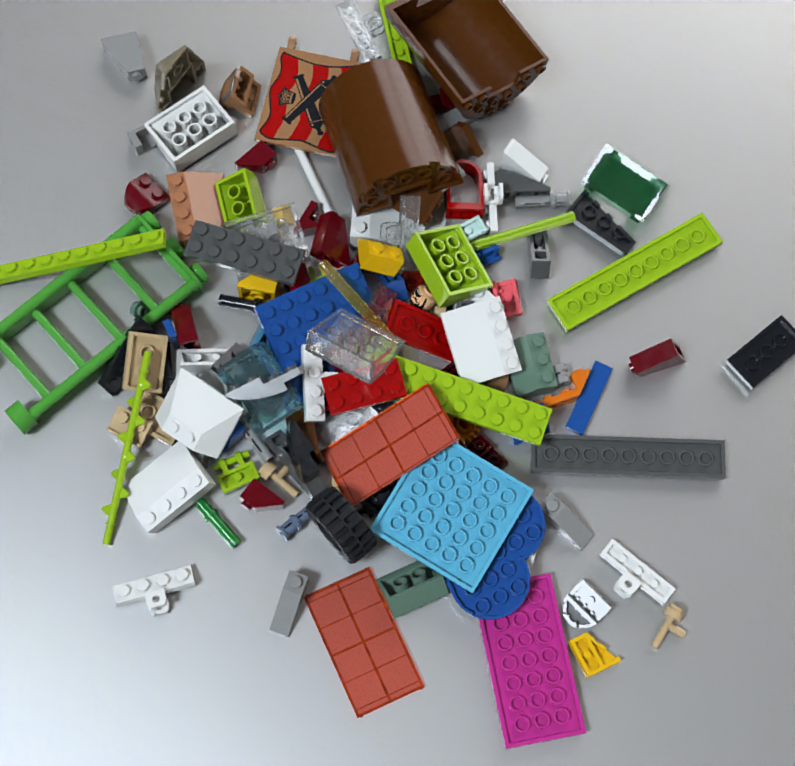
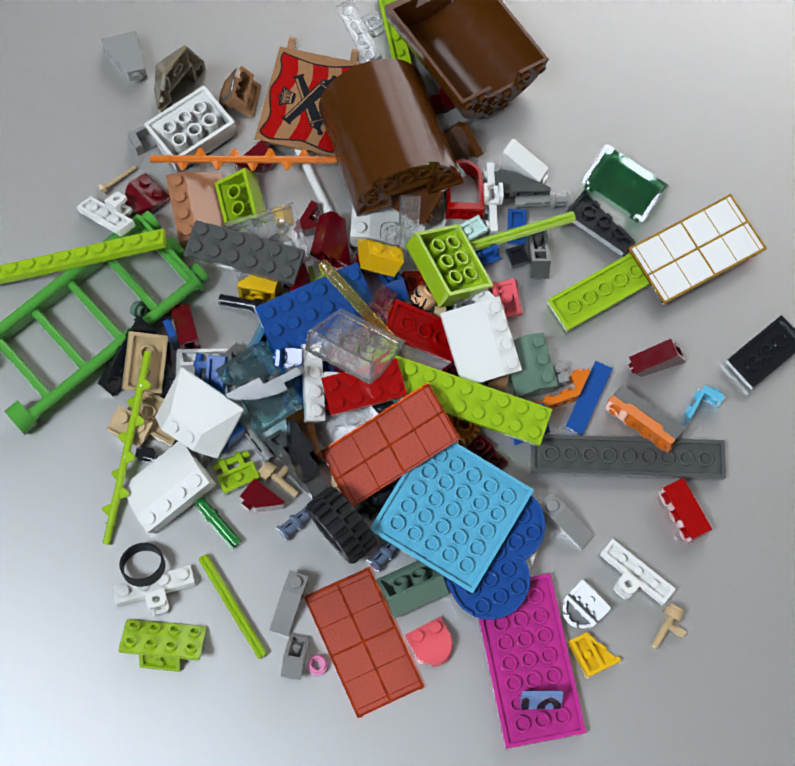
none -> white plate [77,192,136,237]
none -> tan piece [99,165,137,194]
none -> black tyre [119,543,165,587]
none -> lime bracket [119,619,206,672]
none -> black plate [135,447,158,463]
none -> orange plant [150,148,336,171]
none -> blue plate [193,353,228,395]
none -> lime axle [198,554,267,659]
none -> bracket [273,347,304,368]
none -> light grey slope [281,633,310,680]
none -> bright pink plate [307,655,328,675]
none -> sand blue pin [366,542,398,572]
none -> coral slope [405,617,453,667]
none -> black plate [505,244,530,269]
none -> blue tile [507,209,527,246]
none -> medium blue slope [520,691,563,710]
none -> orange piece [606,385,685,453]
none -> white piece [628,194,767,305]
none -> red brick [659,478,712,543]
none -> medium azure bracket [684,385,725,423]

